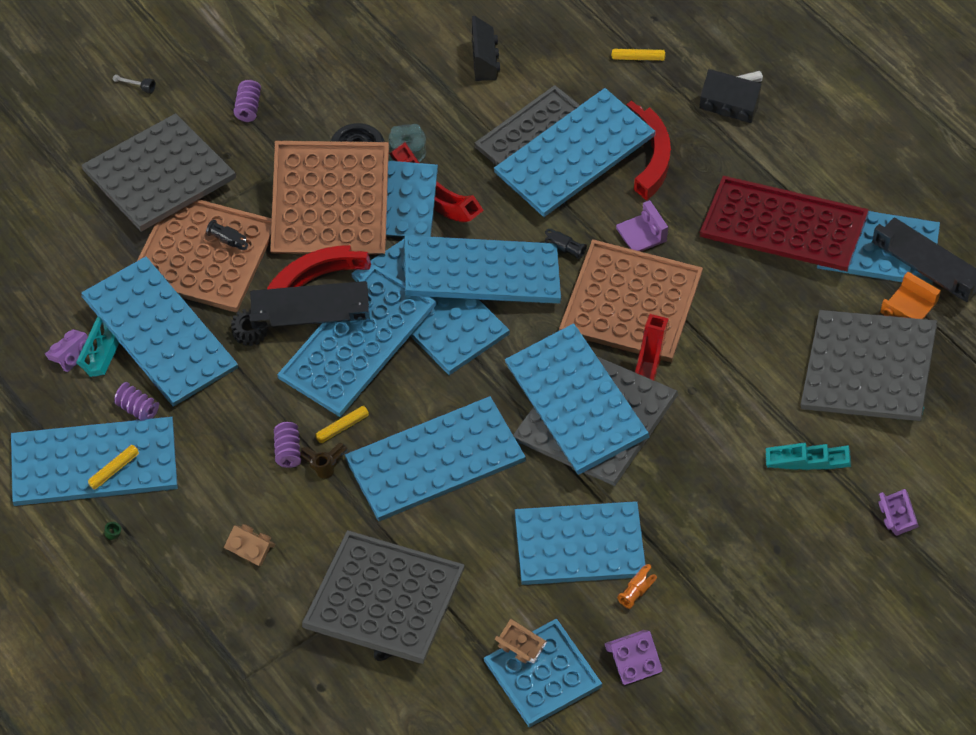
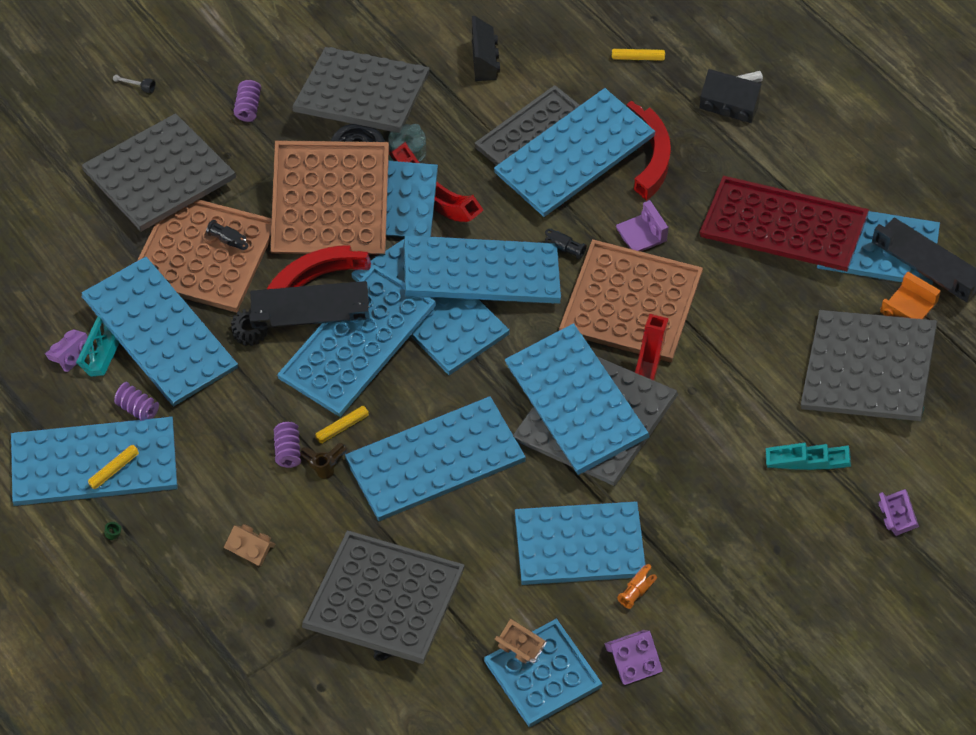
none -> dark grey plate [293,47,430,133]

